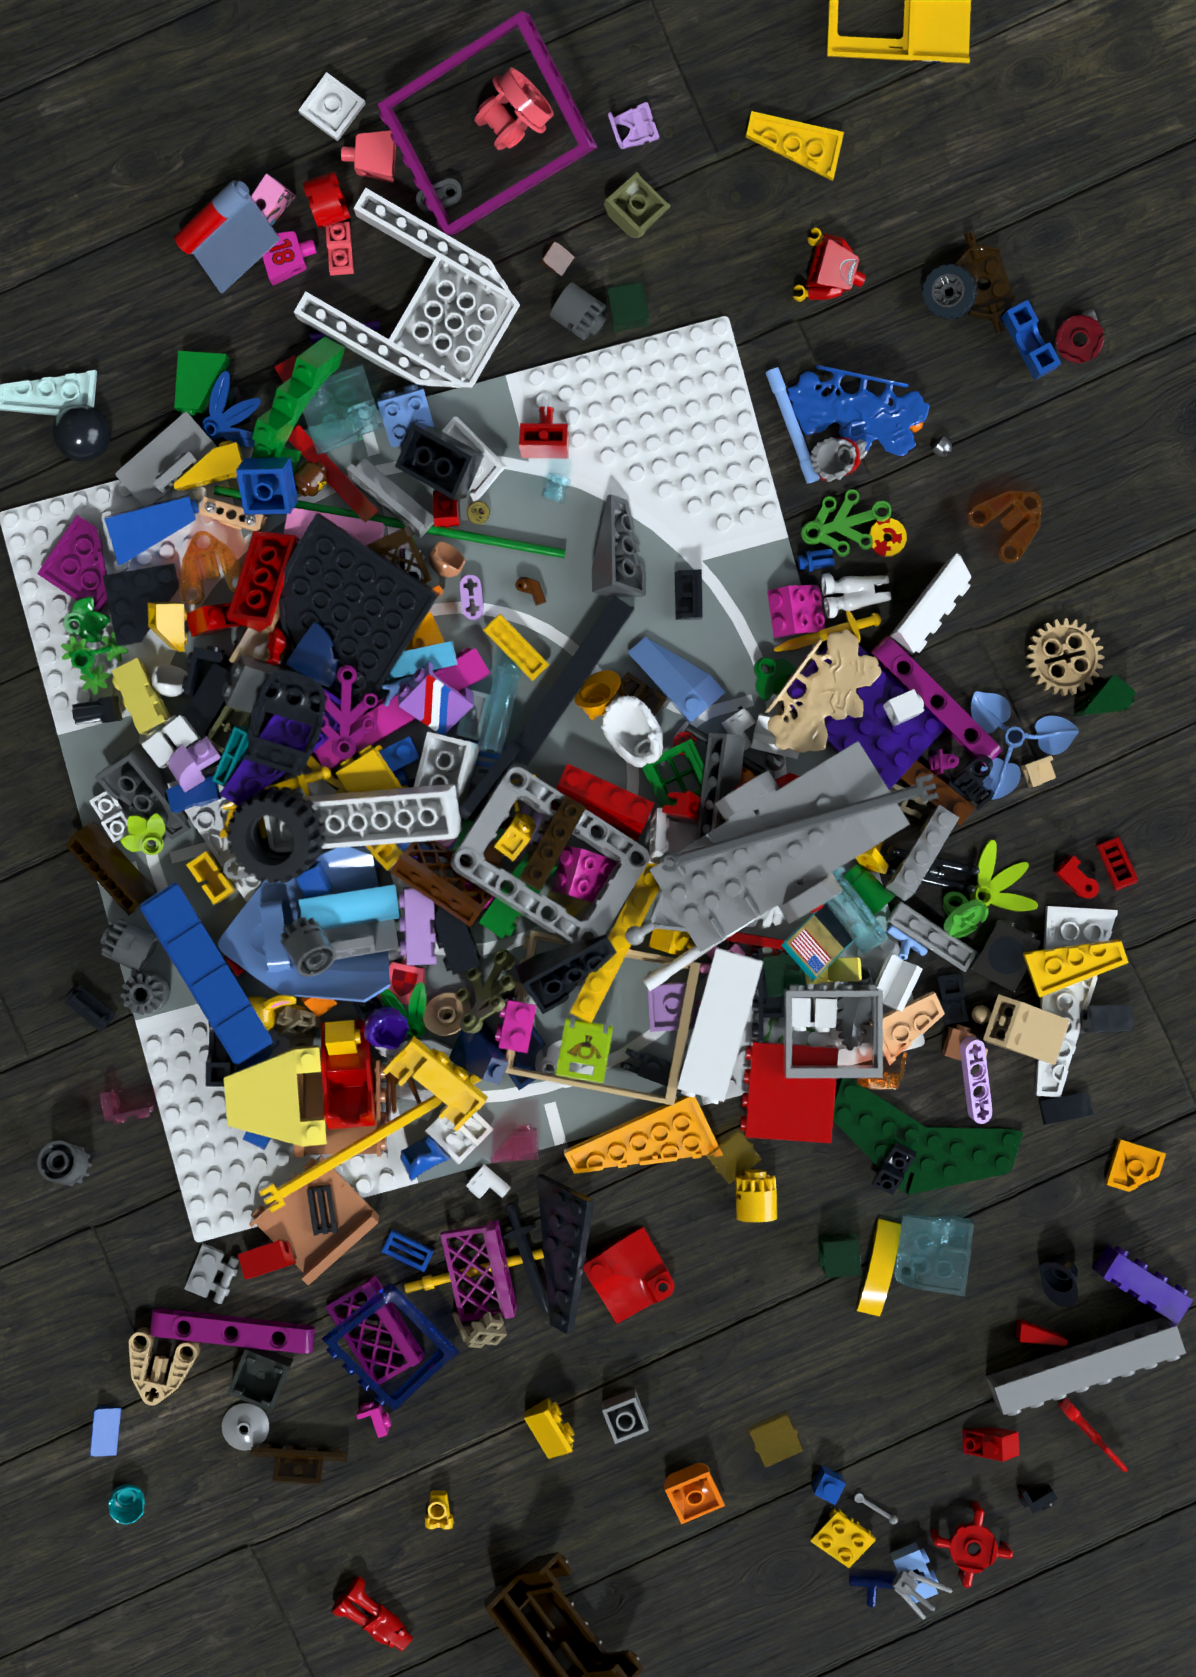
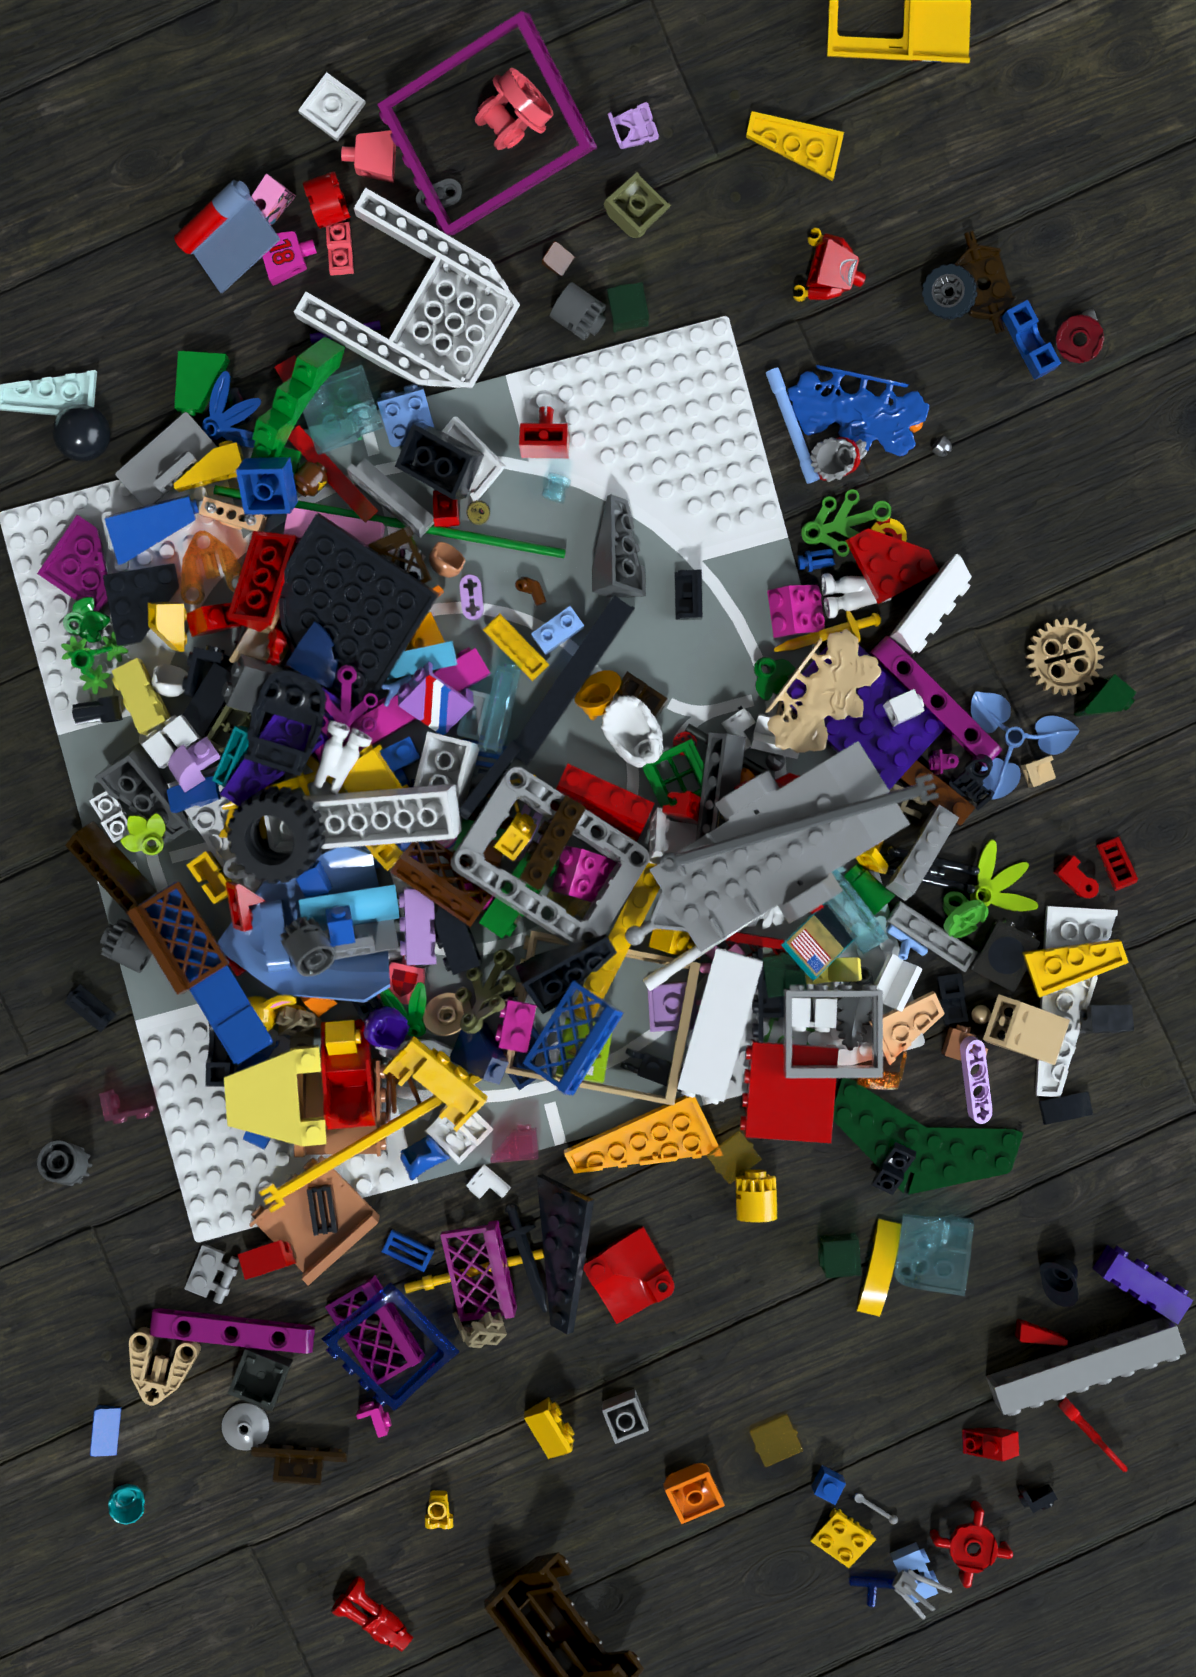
dark grey gear [120,971,170,1015] -> none
medium blue wedge [628,637,726,724] -> none
clear orange connector [967,491,1042,564] -> none
light orange plate [1105,1139,1166,1192] -> none
none -> reddish brown fence [127,881,230,995]
none -> red slope [225,881,265,932]
none -> white piece [314,721,372,795]
none -> blue brick [325,905,356,947]
none -> blue fence [523,981,624,1096]
none -> light blue brick [531,606,584,655]
none -> red plate [845,528,939,604]

